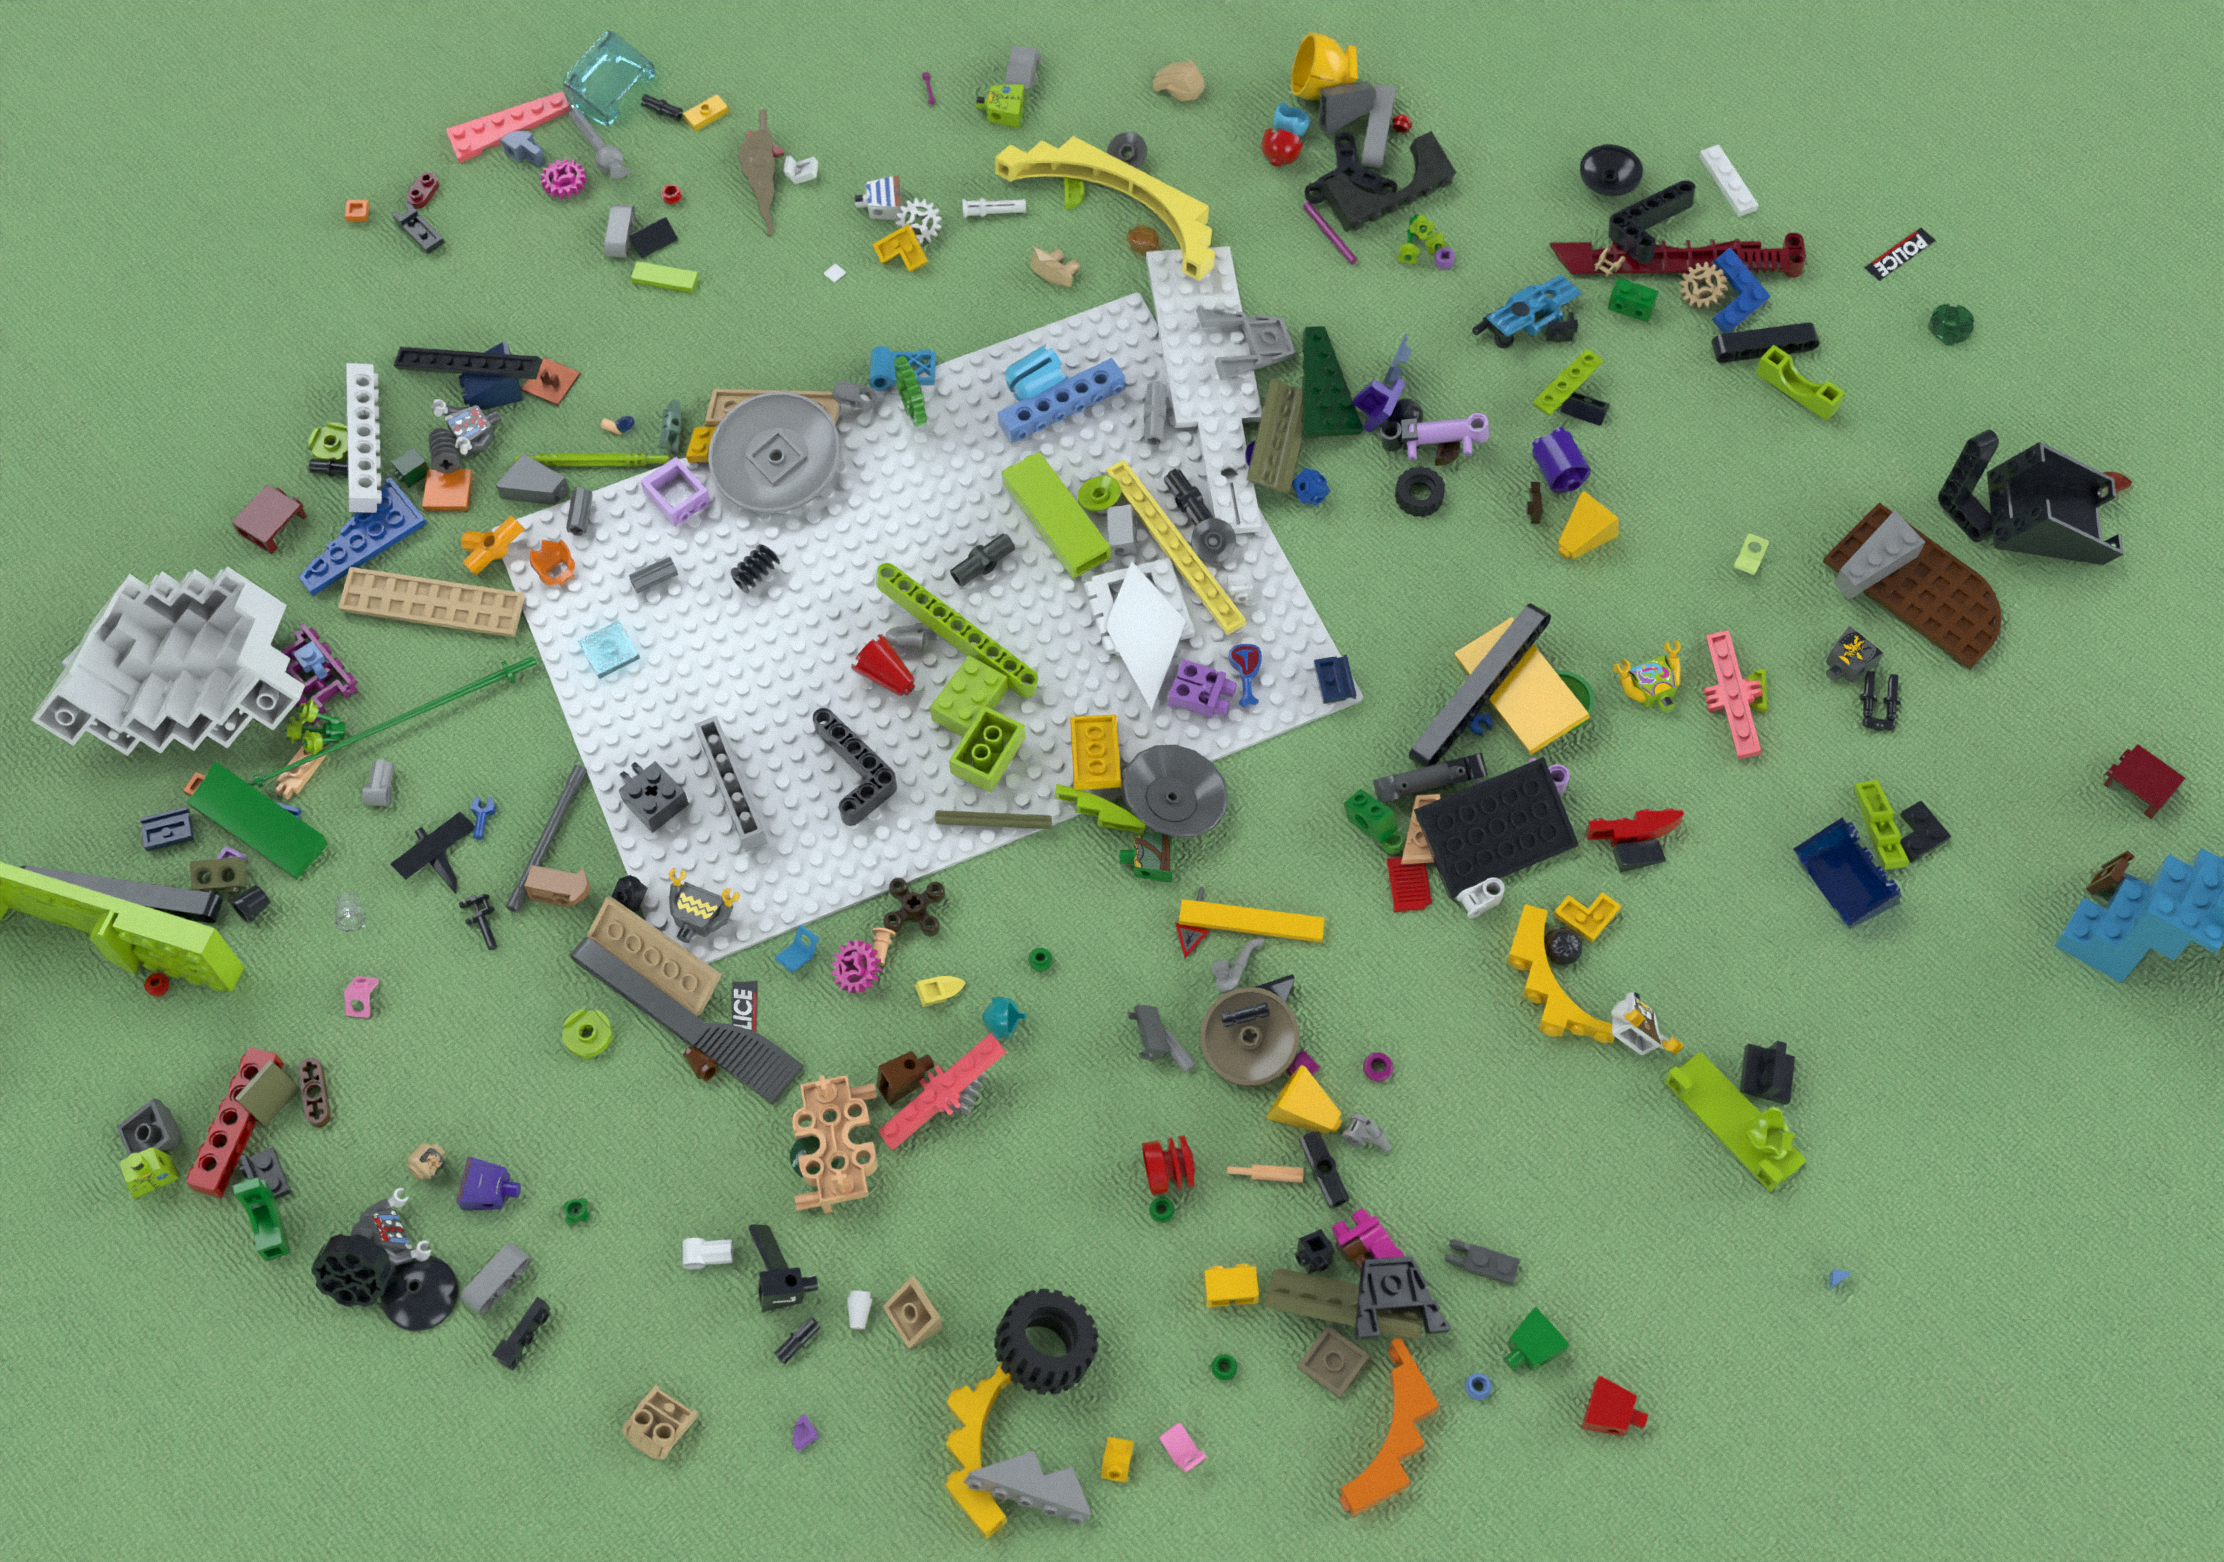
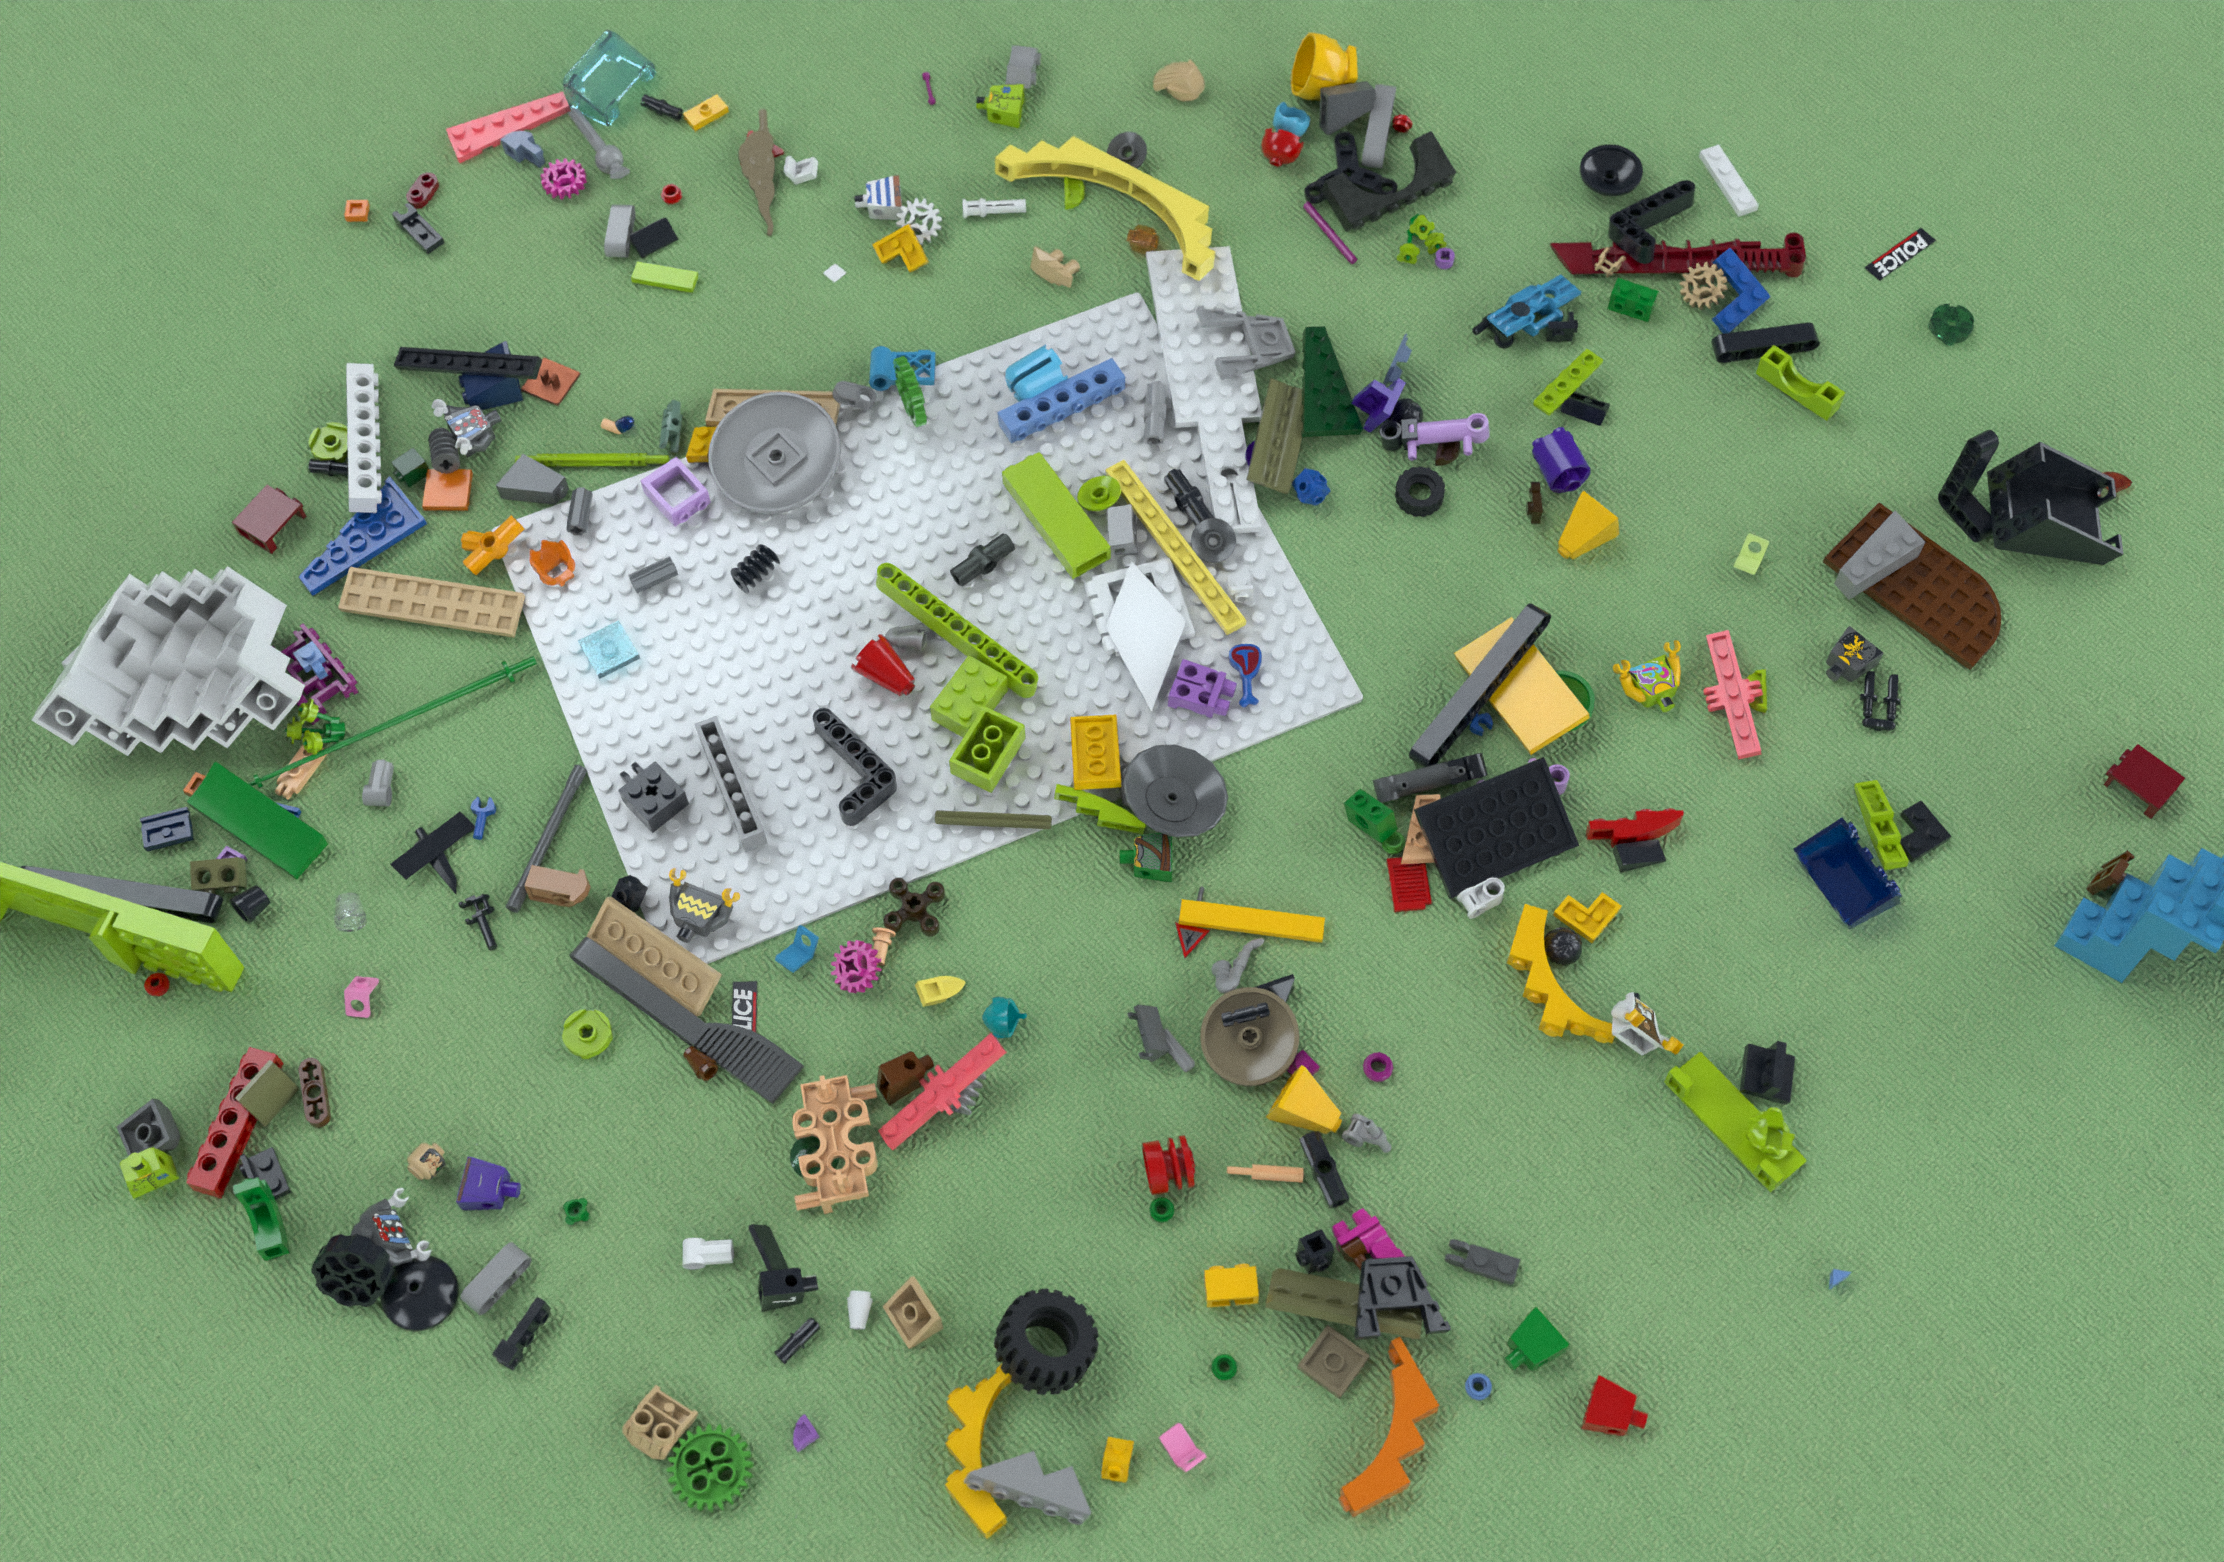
green plate [1028,948,1053,972] -> none
dark blue plate [1313,655,1356,704] -> none
none -> bright green gear [666,1424,754,1513]

